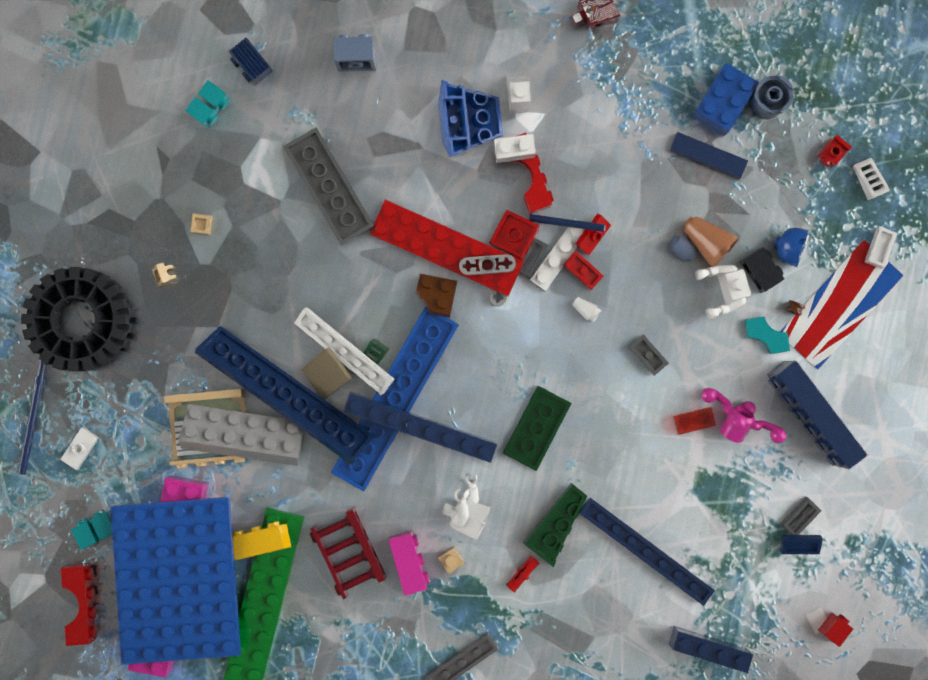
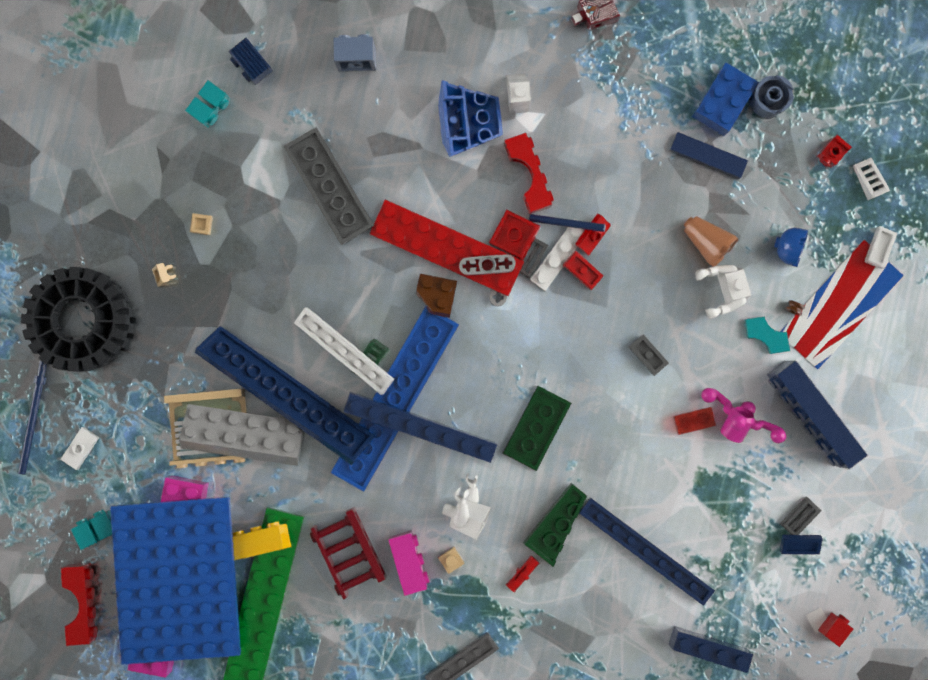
dark tan tile [301,347,352,400] -> none
white brick [494,134,536,163] -> none
white cone [572,297,602,323] -> none
sand blue brick [669,235,698,262] -> none
black brick [739,247,785,293] -> none

